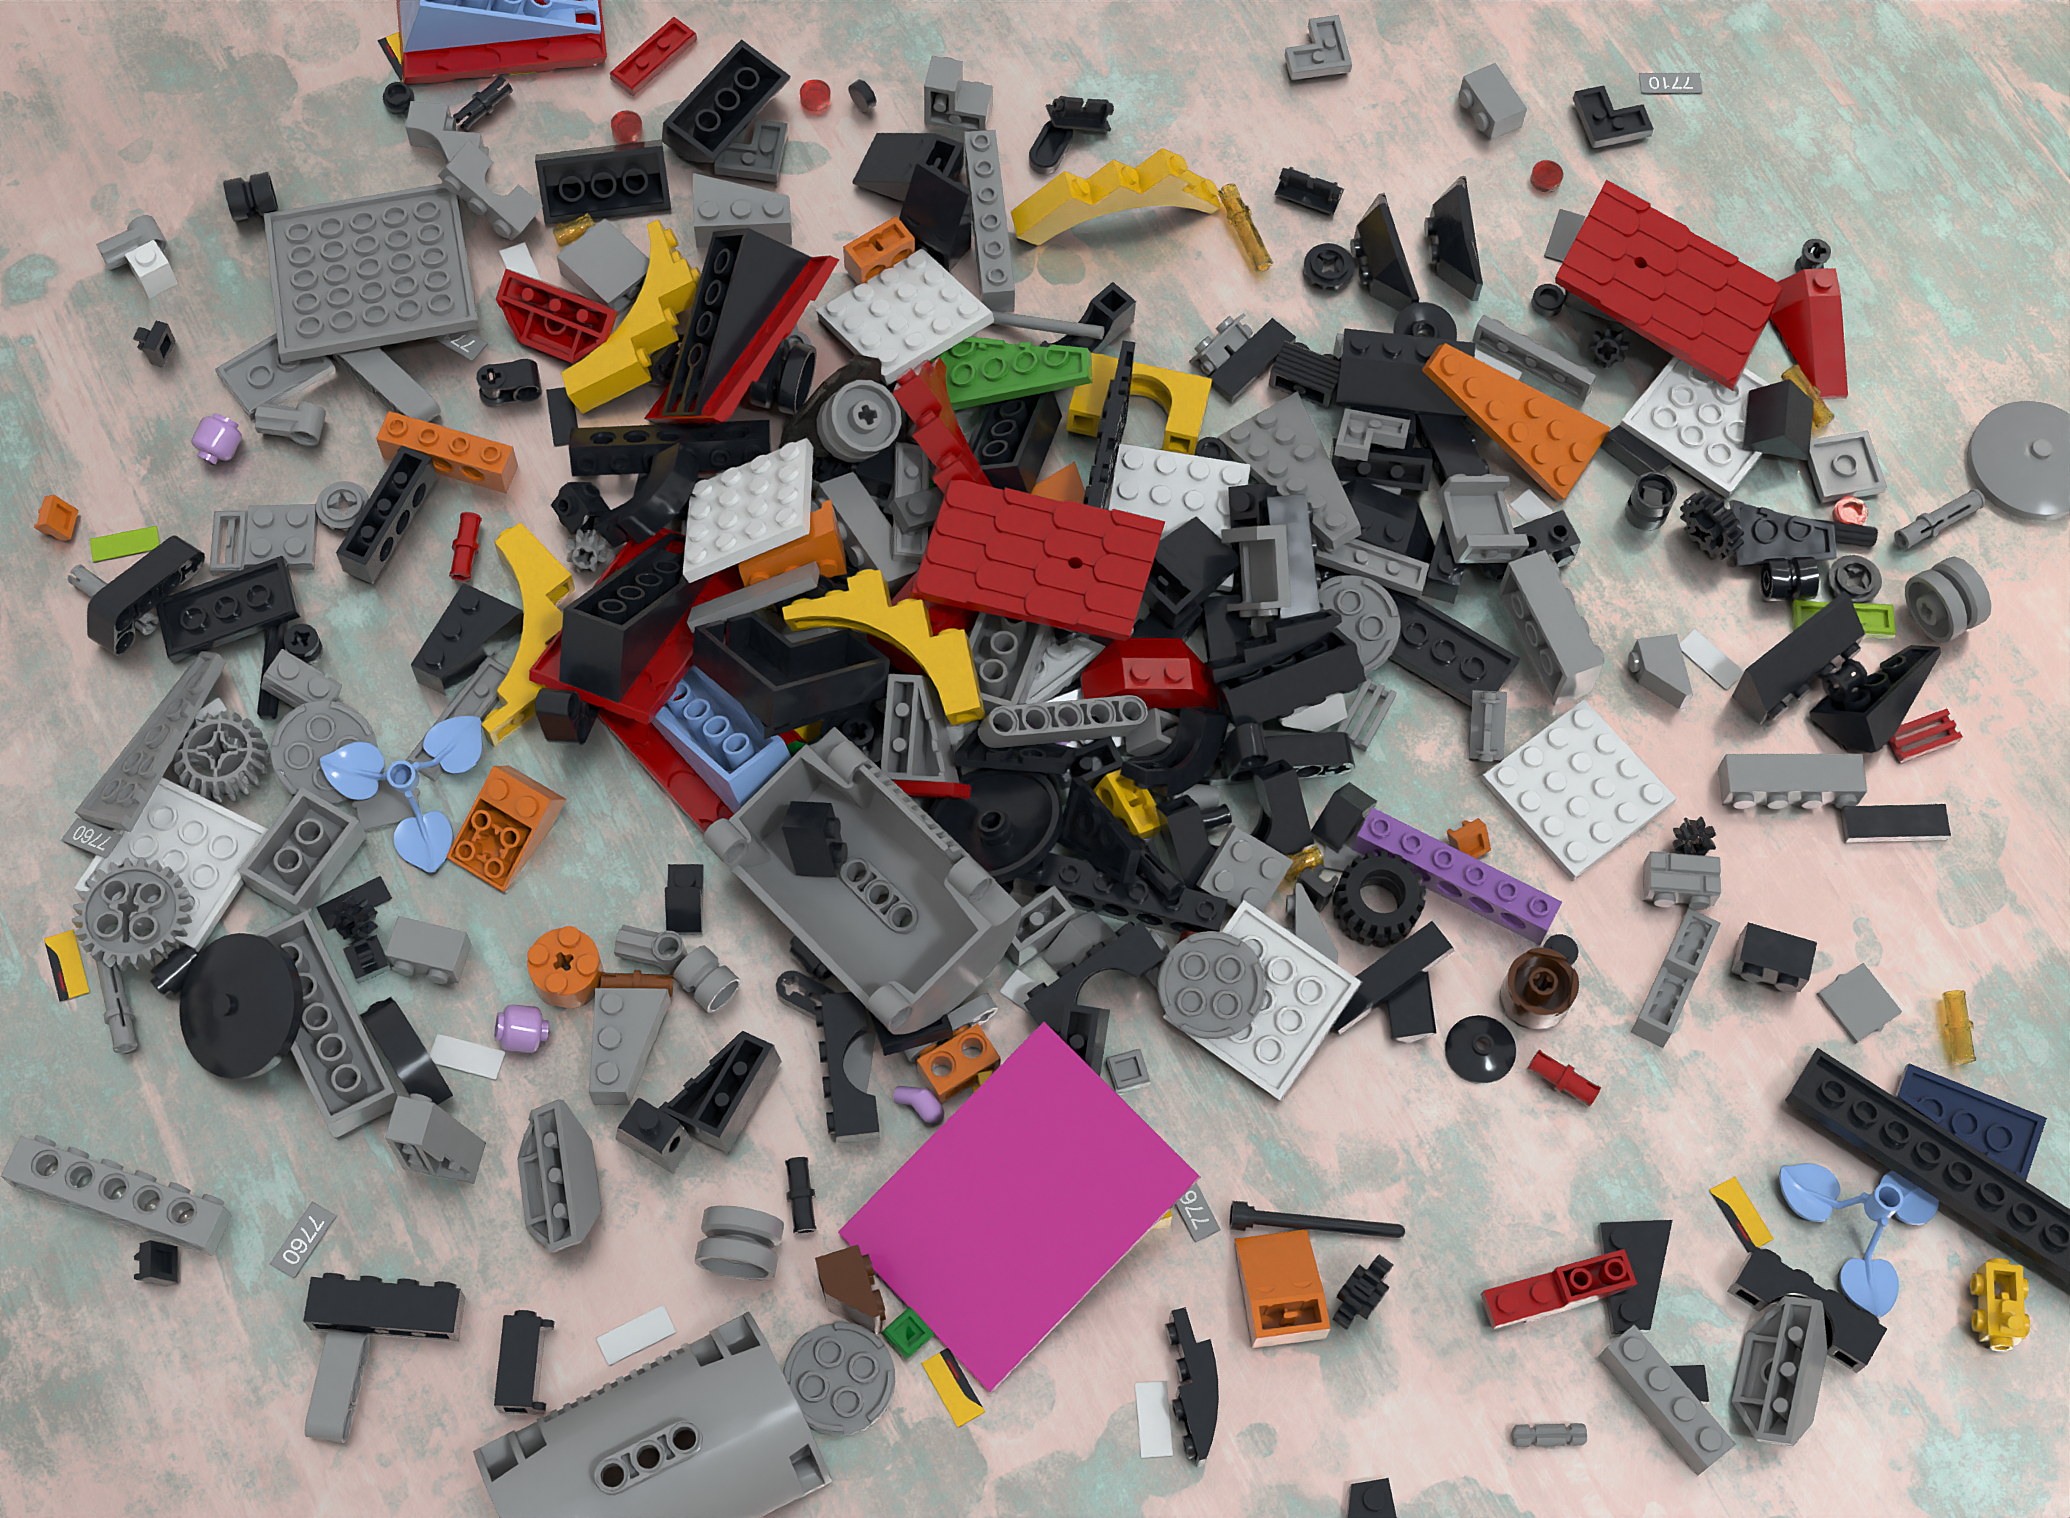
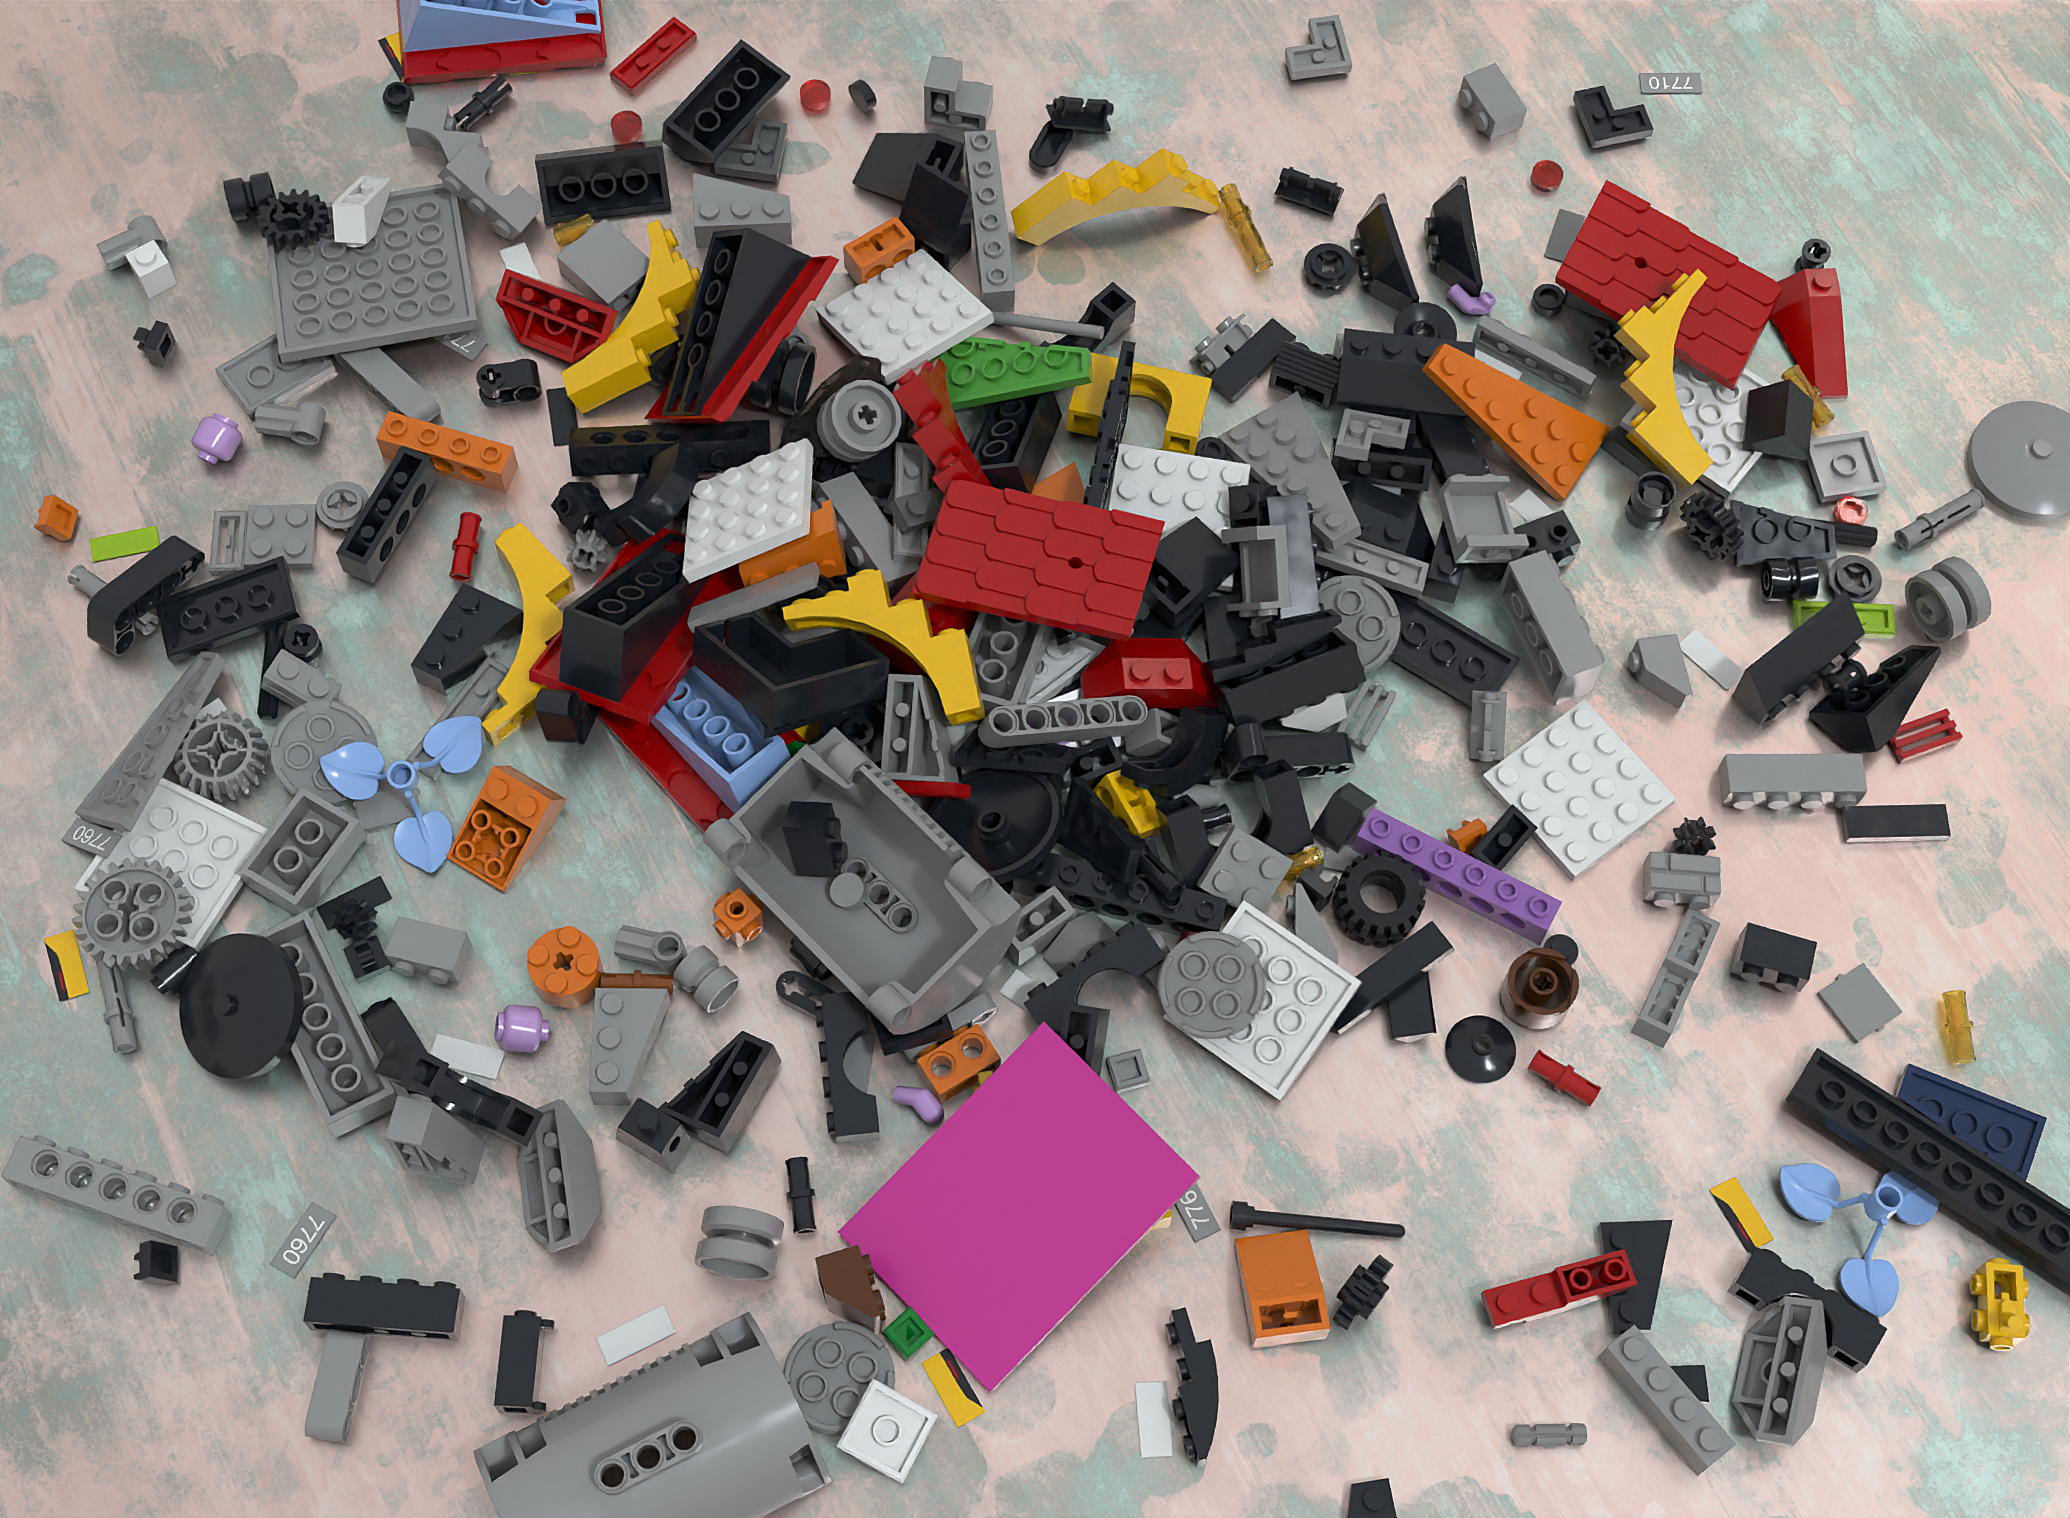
black slope [665,864,704,935] -> none
none -> black gear [257,189,330,250]
none -> white slope [332,176,392,247]
none -> black arch [374,1039,544,1147]
none -> orange brick [712,888,765,948]
none -> light grey tile [830,872,868,910]
none -> white tile [835,1379,938,1484]
none -> lavender arm [1447,284,1496,315]
none -> black slope [1469,804,1538,871]
none -> yellow arch [1614,269,1714,491]

